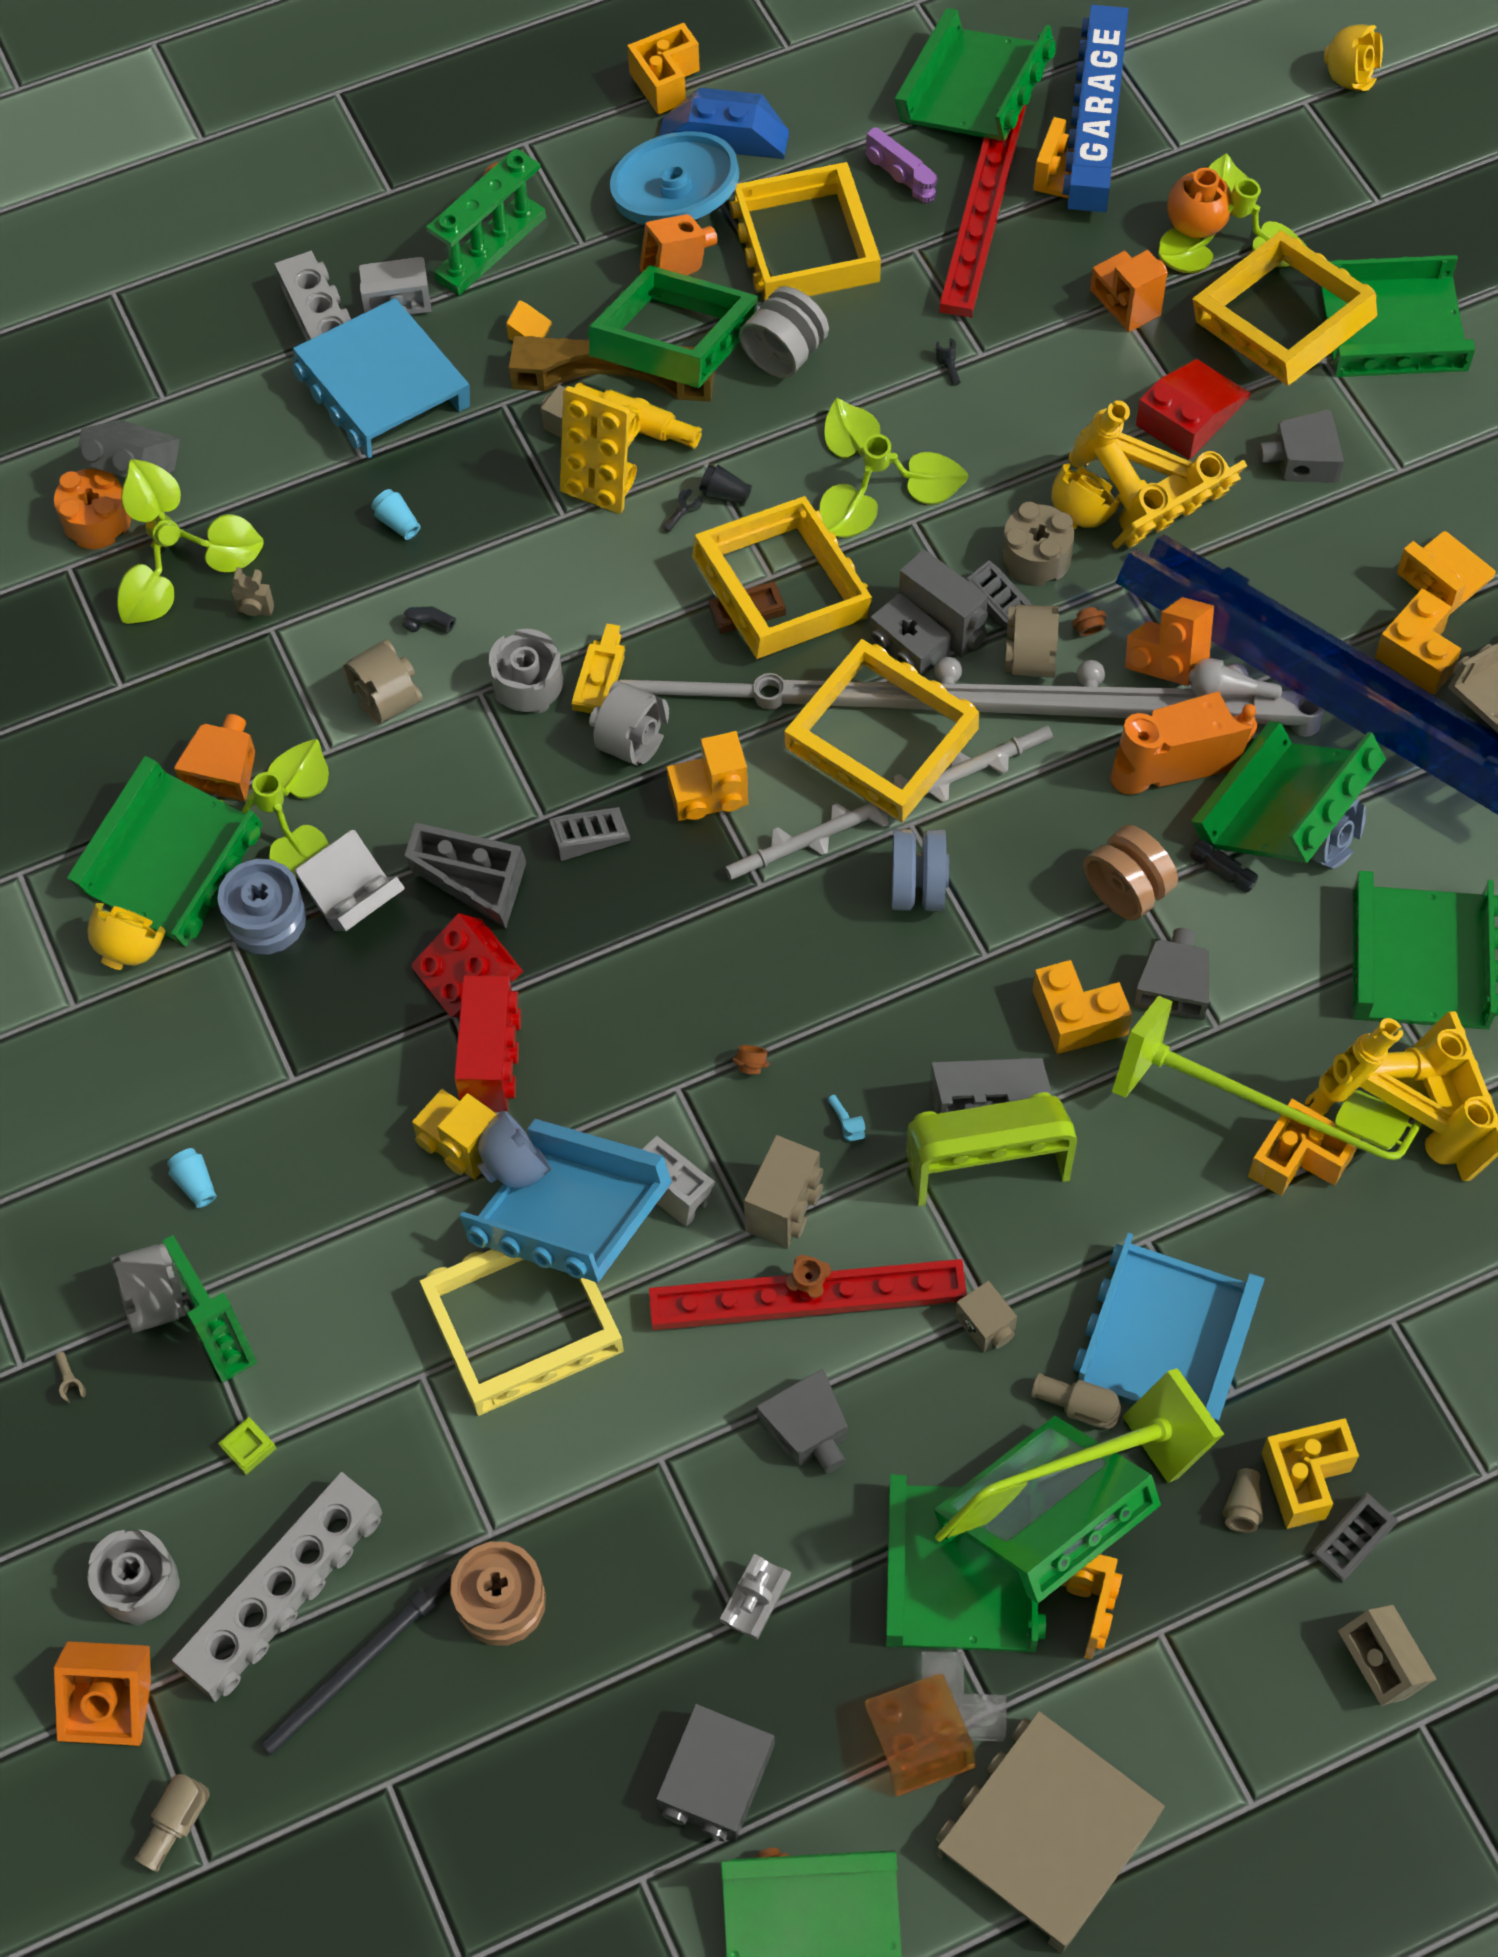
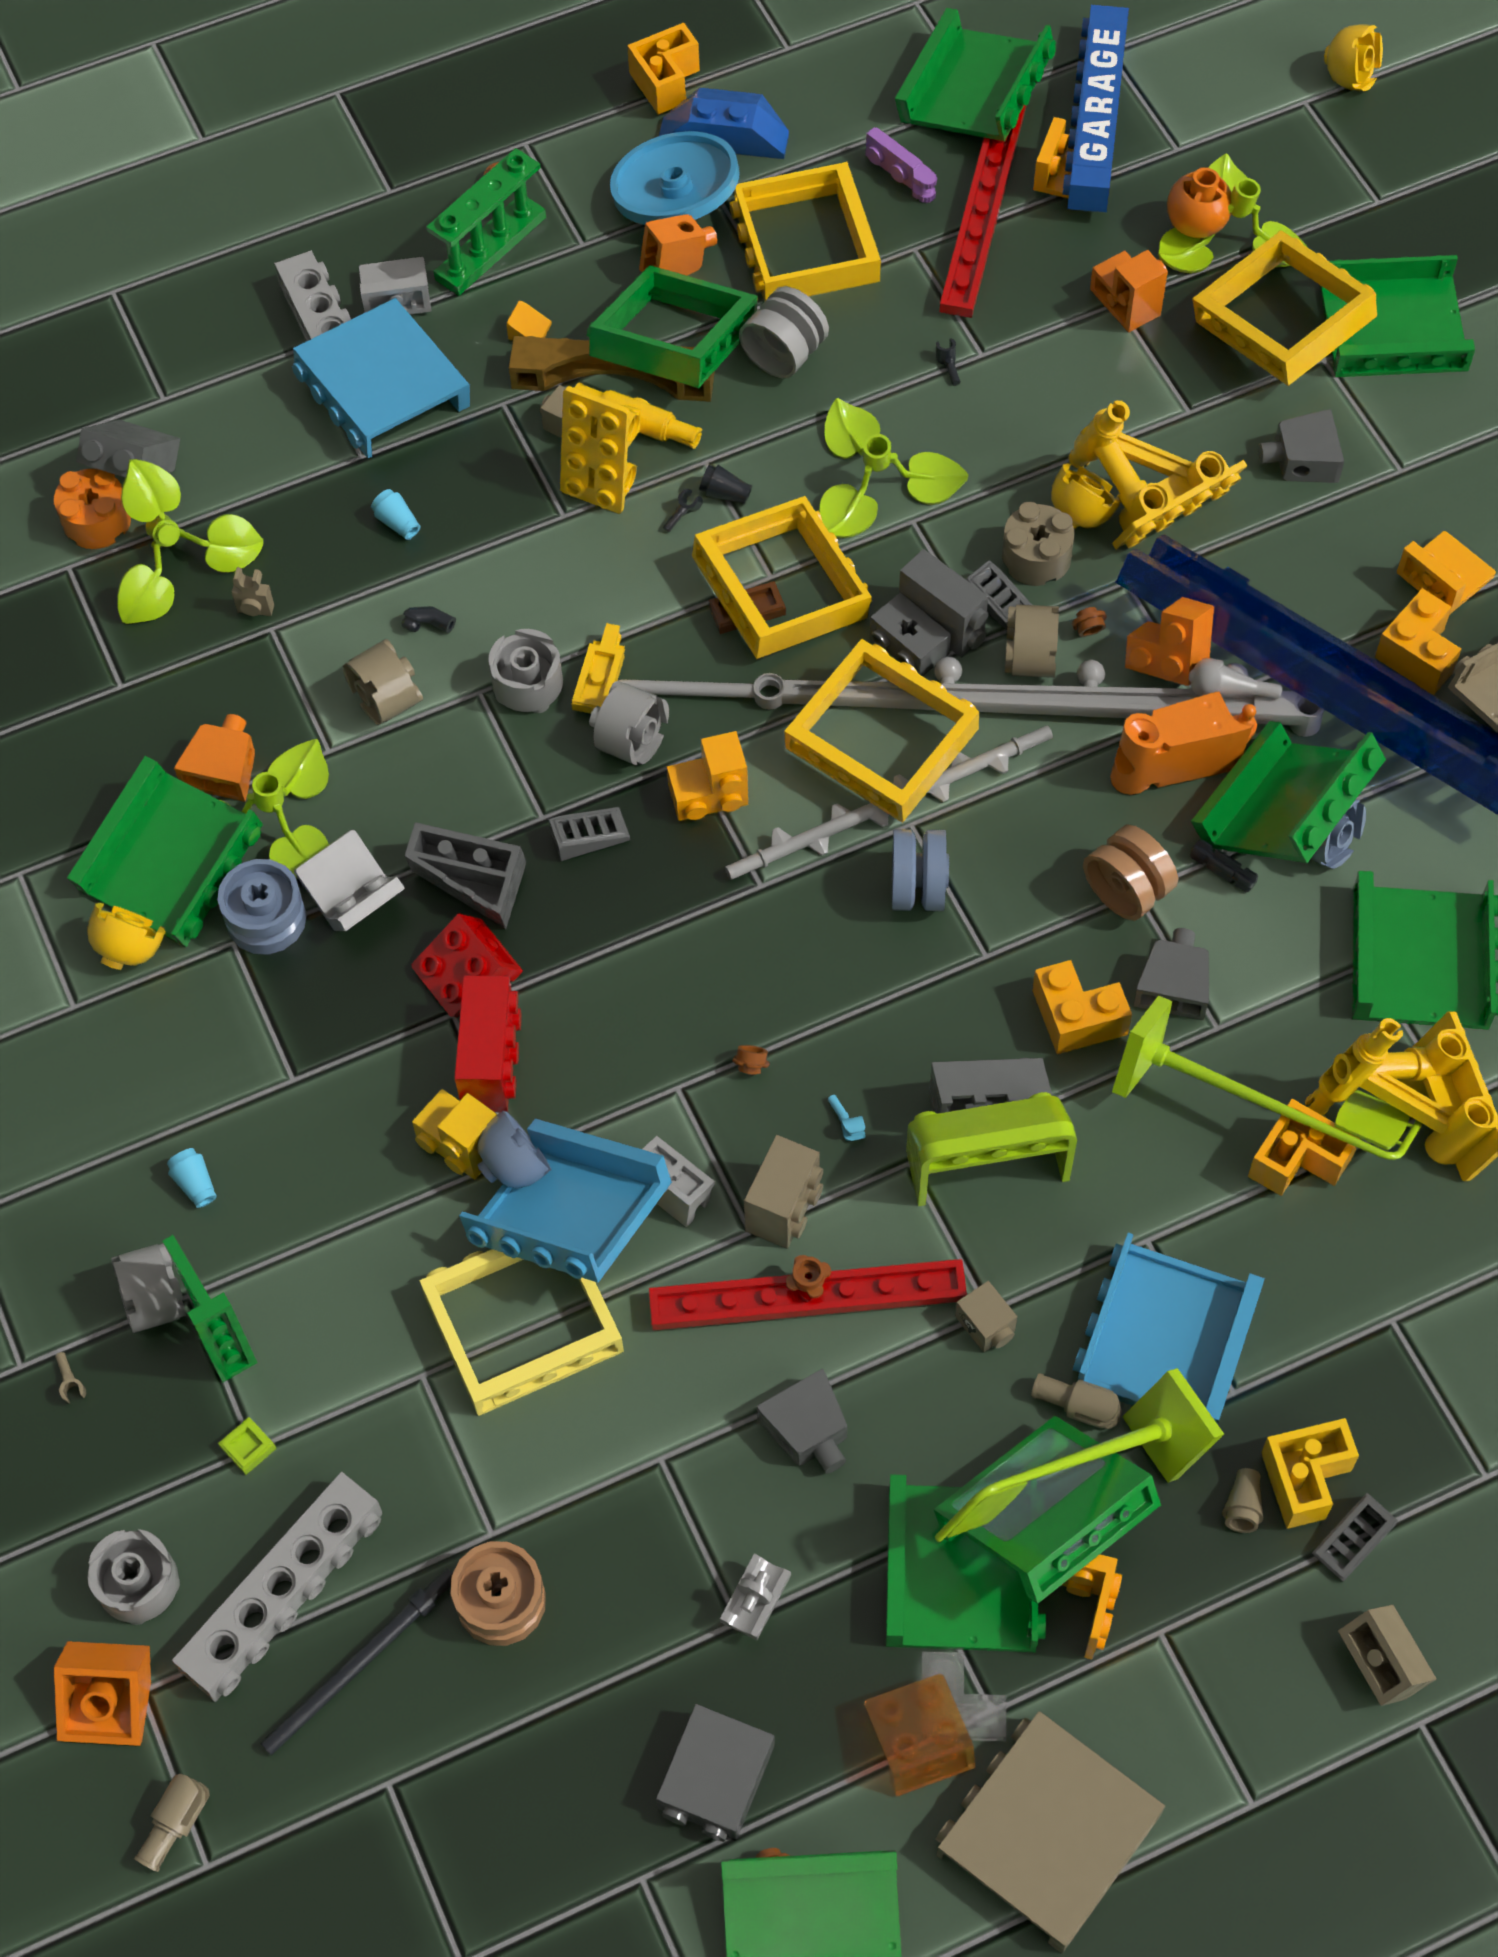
red slope [1136,359,1251,460] -> none

